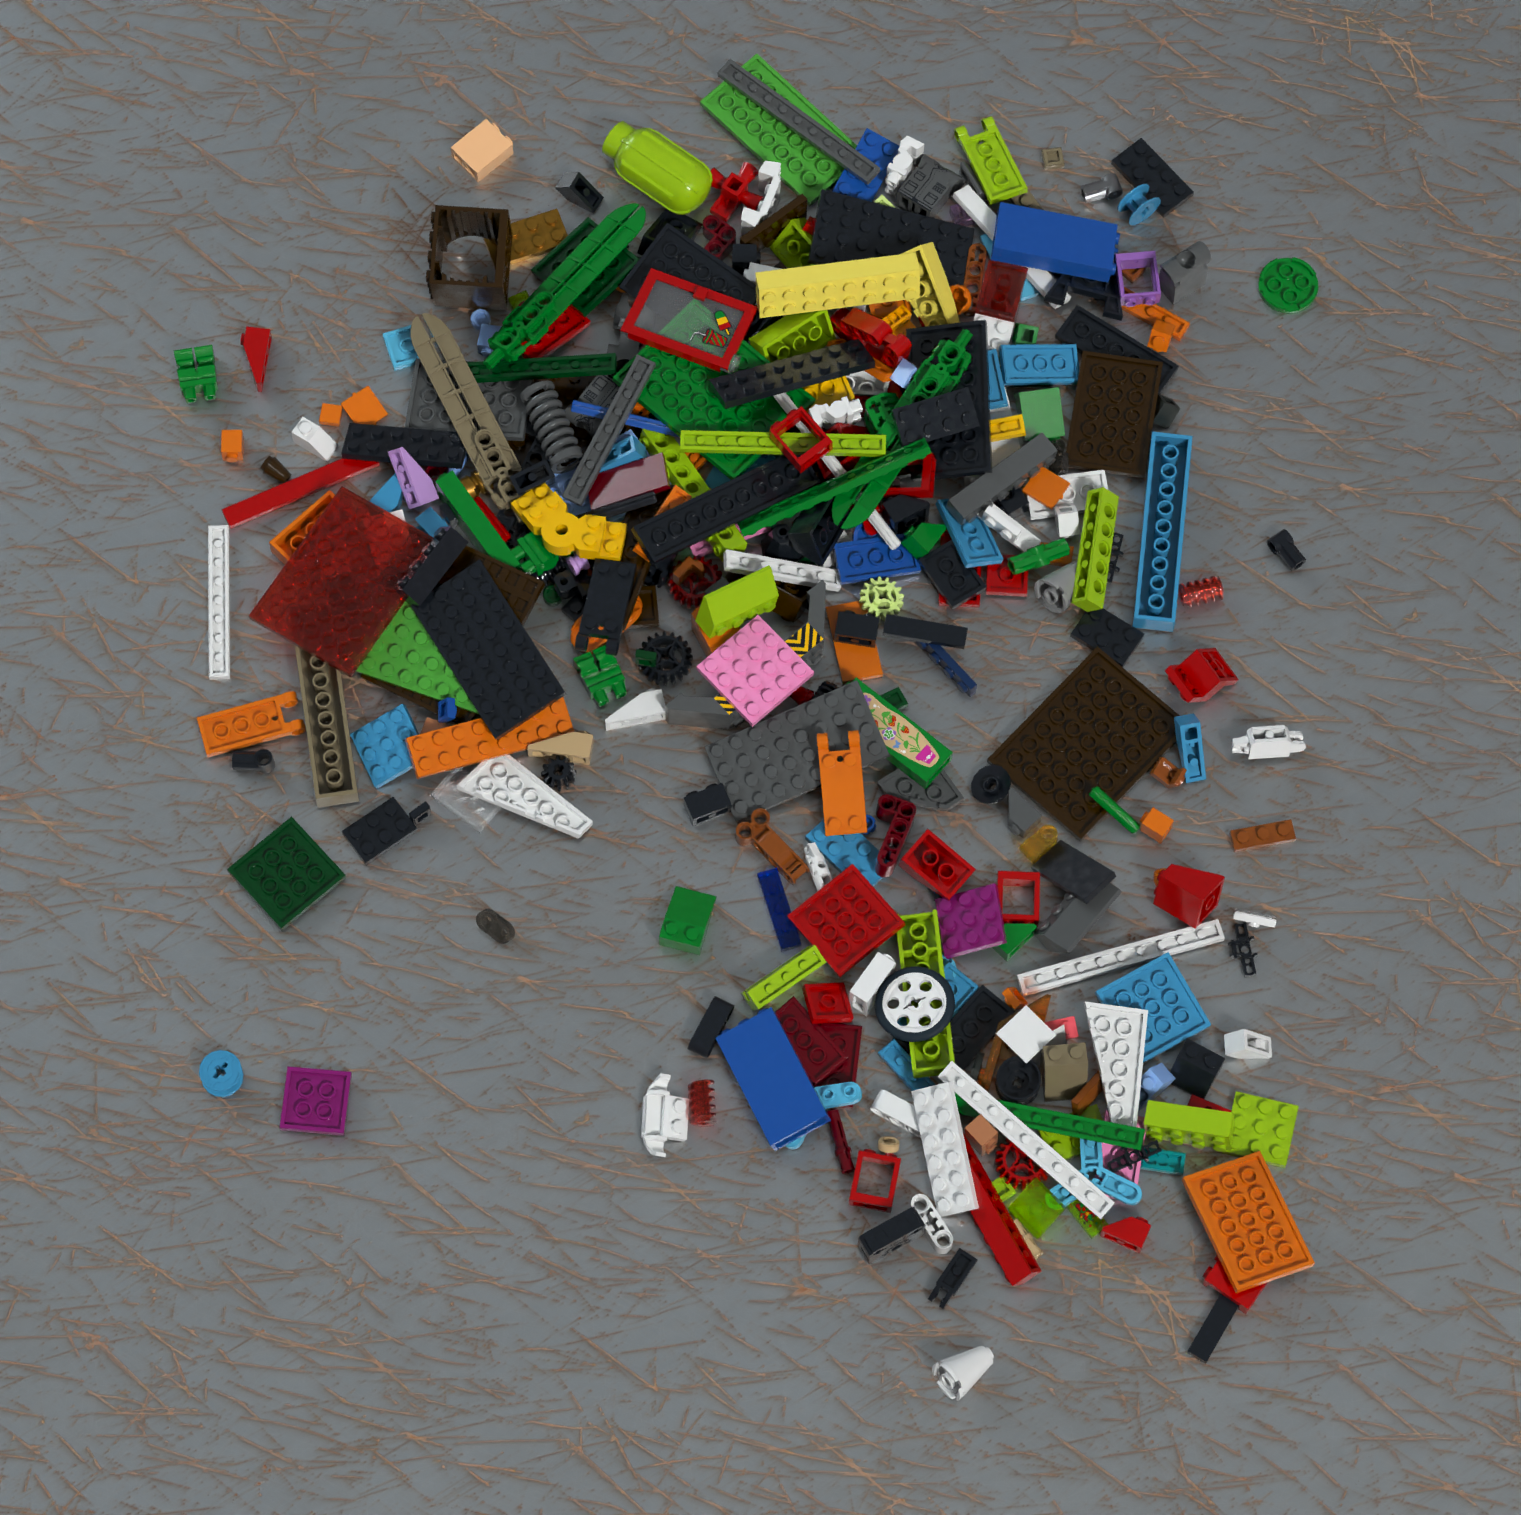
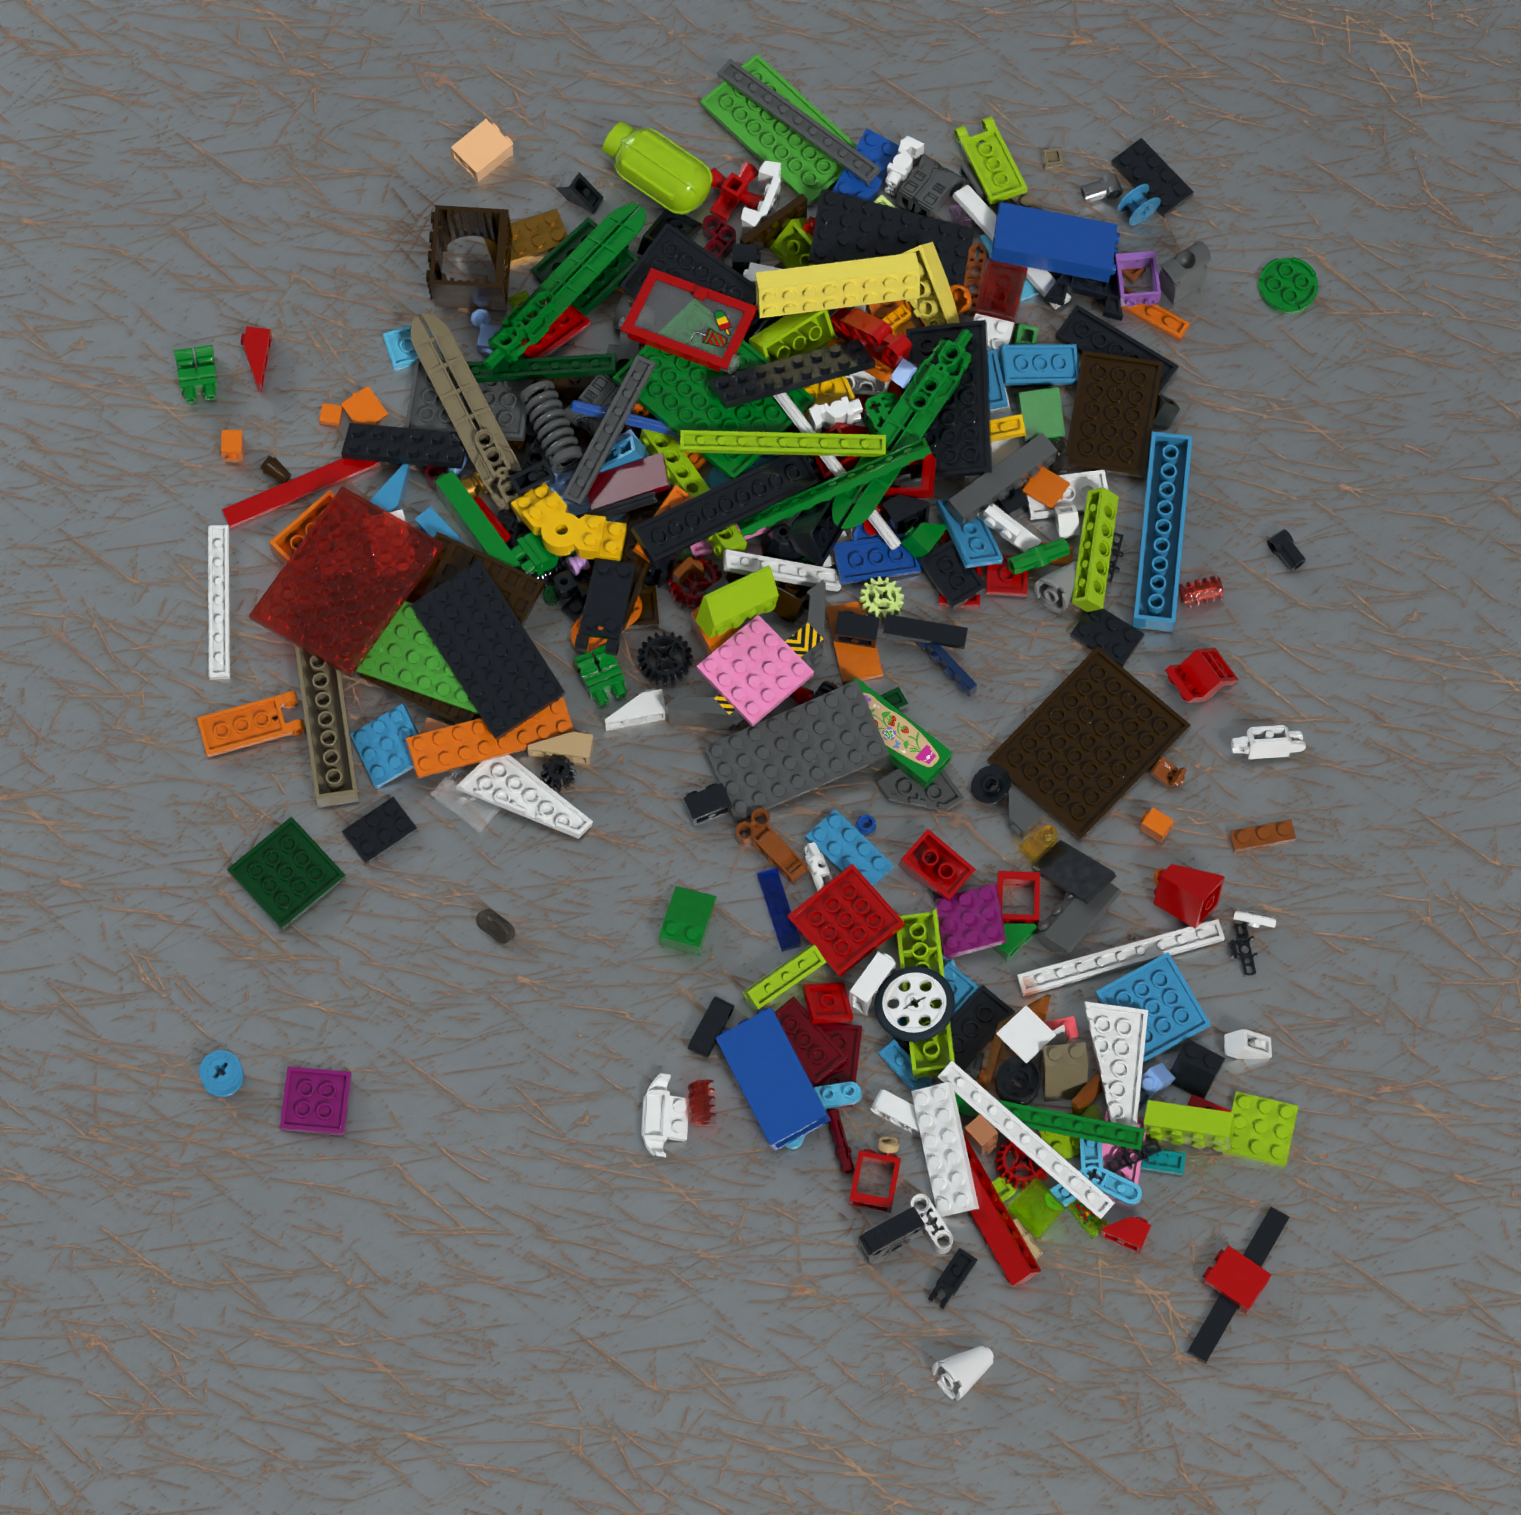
black piece [232,749,275,774] -> none
white slope [291,417,338,462] -> none
lavender slope [388,447,439,509] -> none
black brick [394,526,469,606] -> none
black tile [409,801,431,825] -> none
blue plate [438,697,457,723] -> none
black tile [439,503,458,528] -> none
dark green tile [635,649,657,667] -> none
red window [769,406,833,474] -> none
orange hinge [817,730,868,836] -> none
dark red beam [875,794,916,878] -> none
black plate [890,387,980,447] -> none
orange plate [1002,987,1028,1009] -> none
green axle [1089,786,1140,833] -> none
orange brick [1147,319,1176,352] -> none
dark azure slope [1174,713,1206,783] -> none
orange plate [1182,1151,1315,1293] -> none

